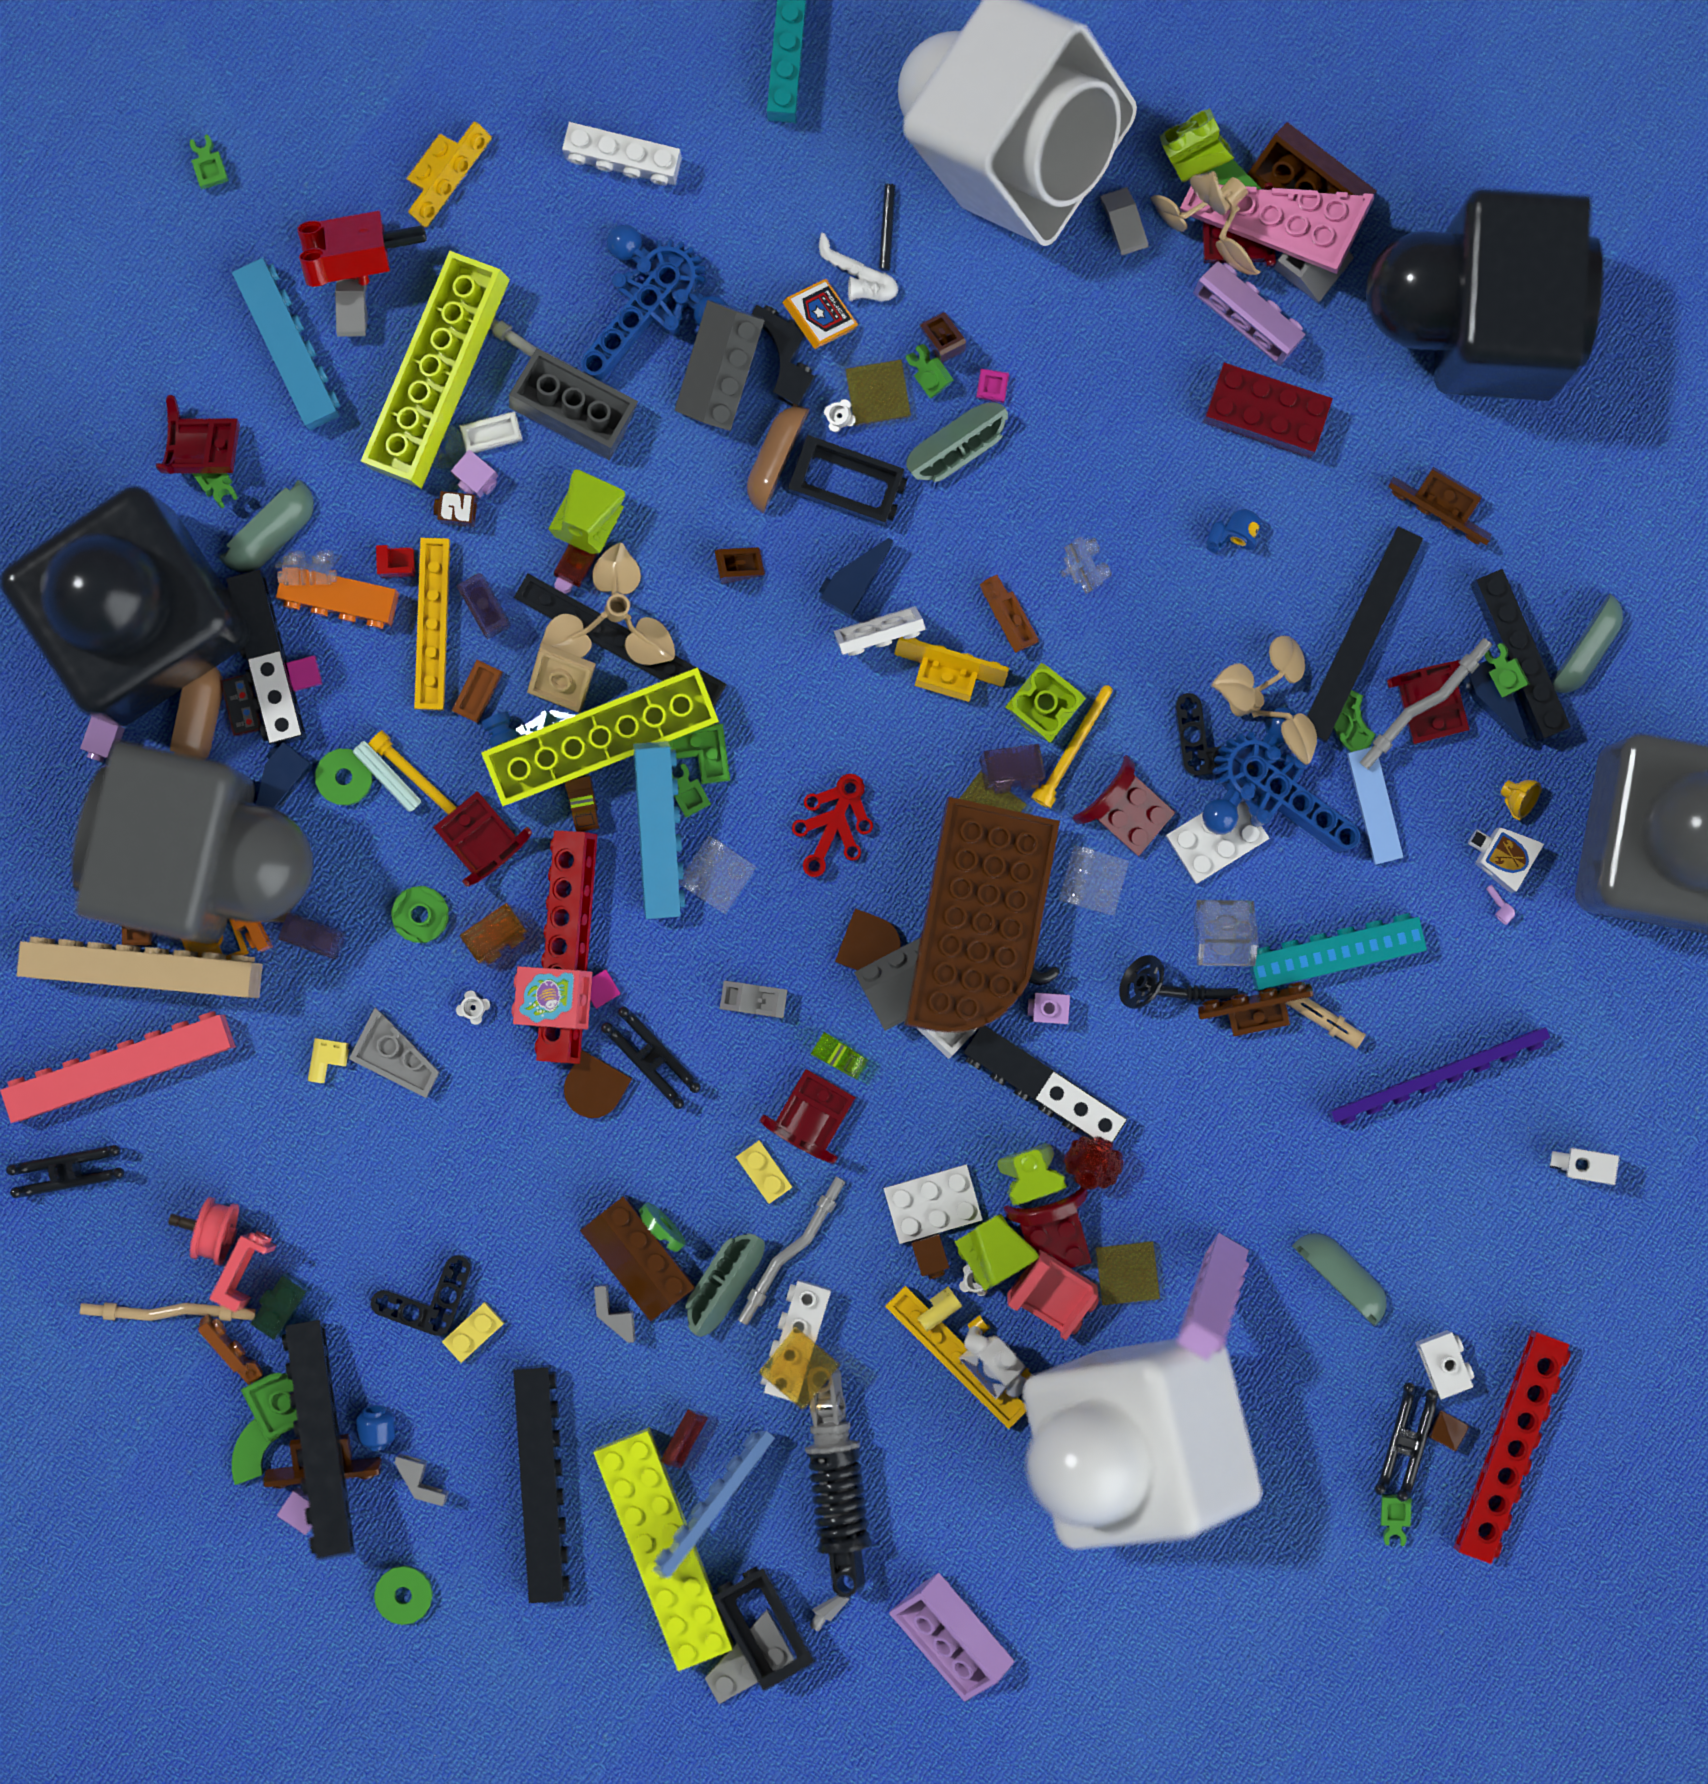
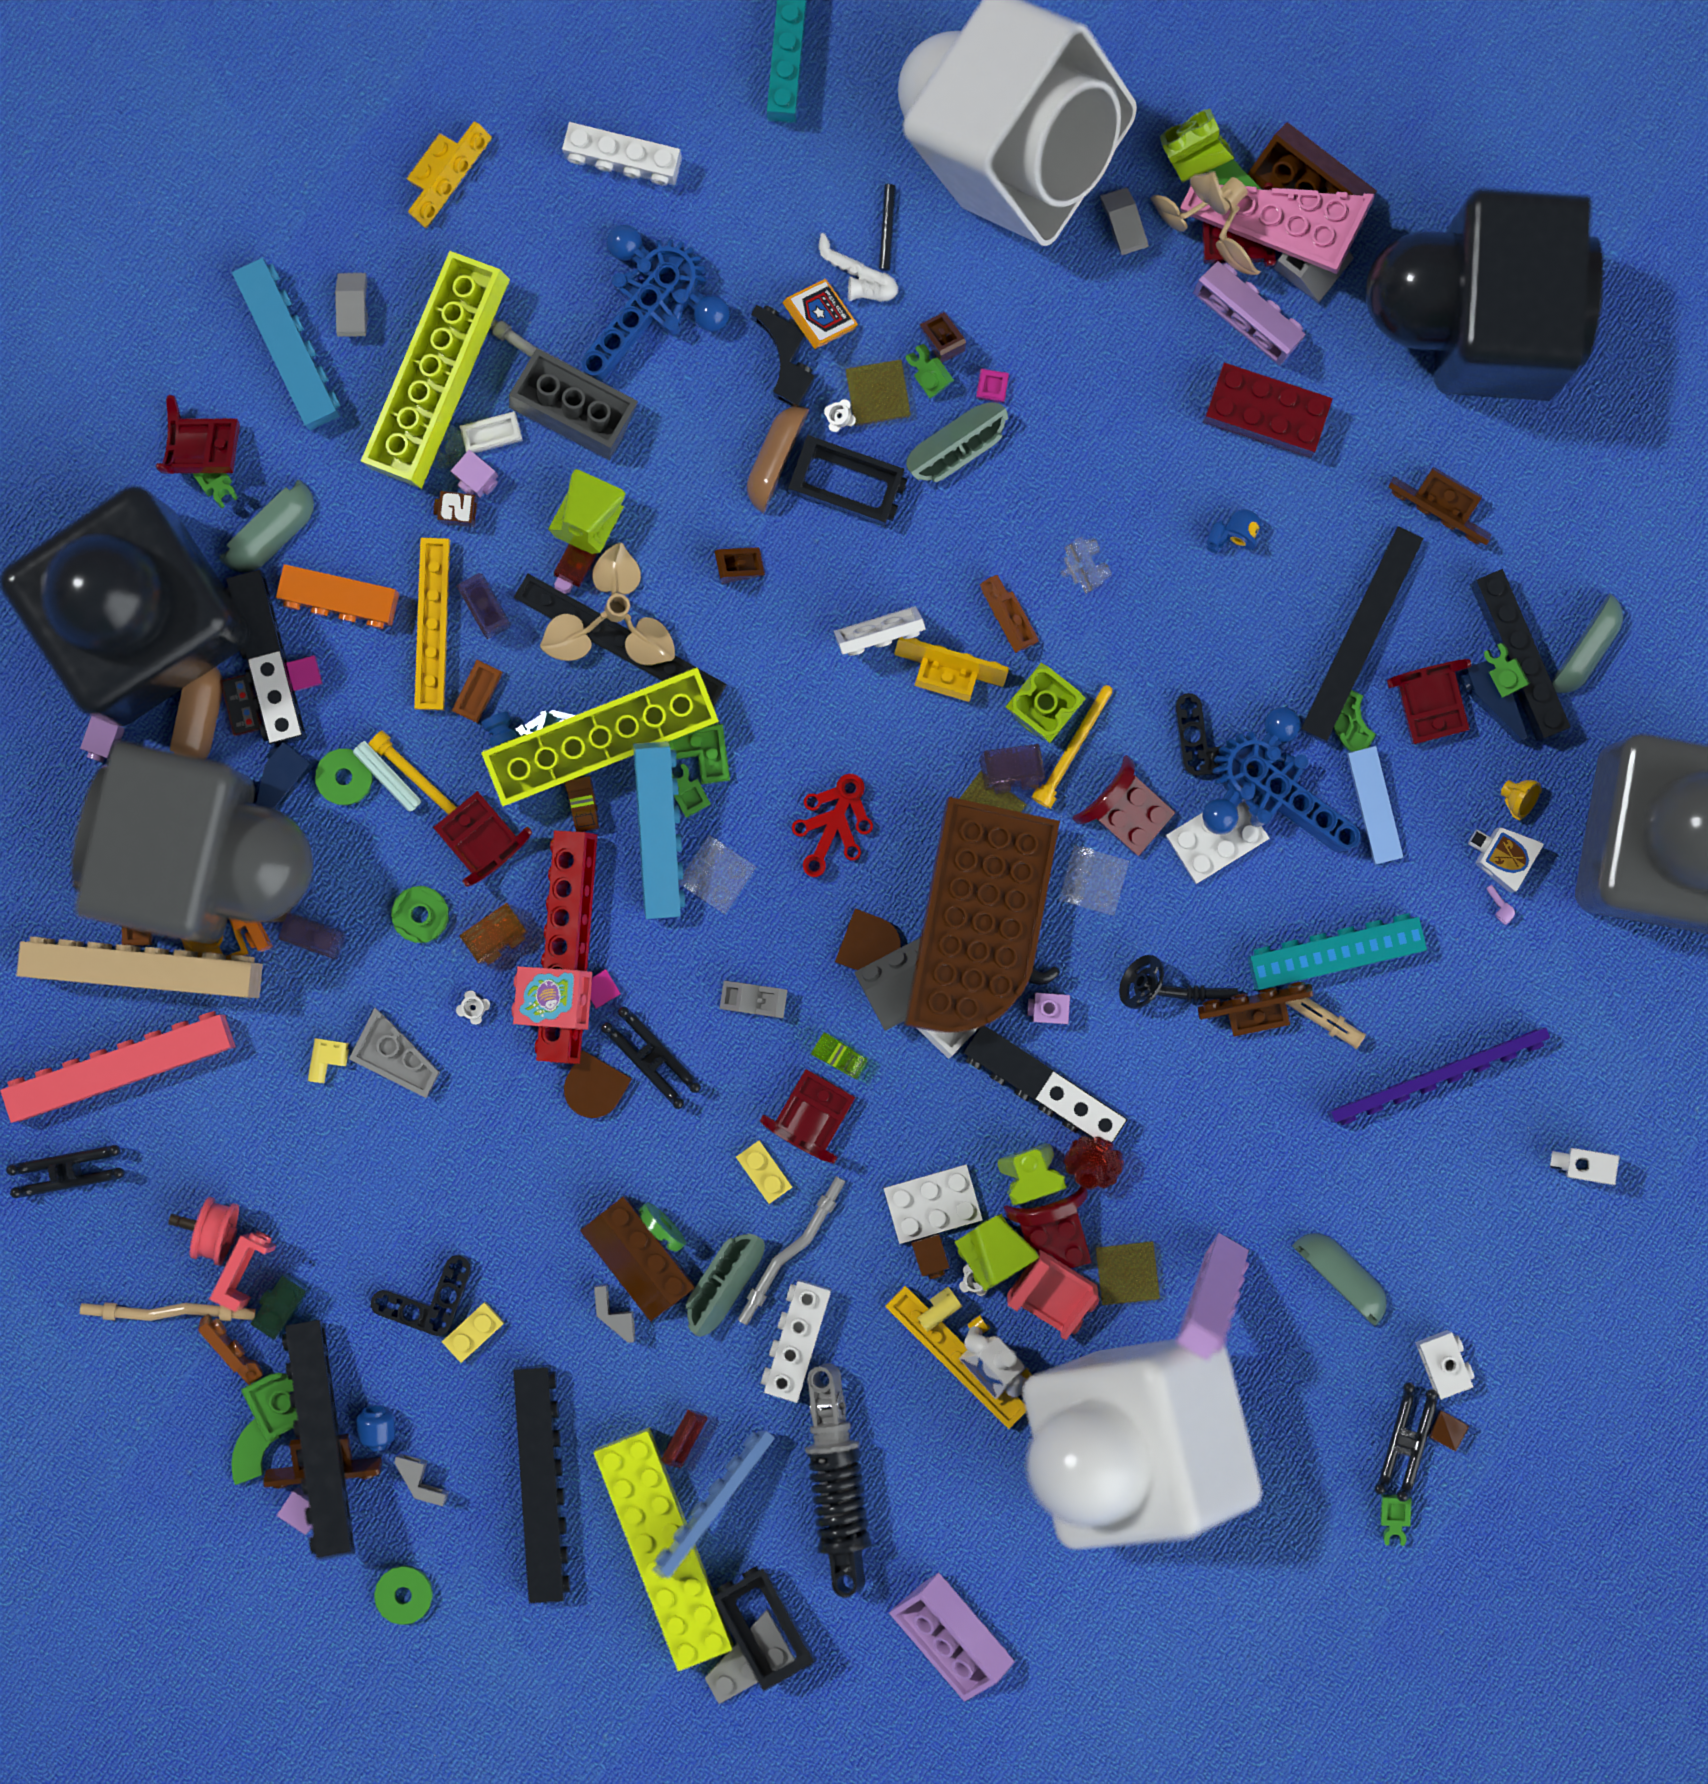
bright green plate [190,134,229,190] -> none
clear hinge [275,550,342,586] -> none
red piece [297,210,427,287] -> none
red panel [376,545,415,578] -> none
tan plate [527,643,596,713] -> none
dark grey slope [674,300,764,431] -> none
clear yellow tile [759,1327,841,1410] -> none
light grey bar [809,1595,850,1631] -> none
dark blue slope [819,538,893,619] -> none
clear brick [1193,900,1258,966] -> none
tan plant [1211,636,1317,765] -> none
light grey bar [1359,638,1492,770] -> none
red brick [1453,1330,1571,1564] -> none

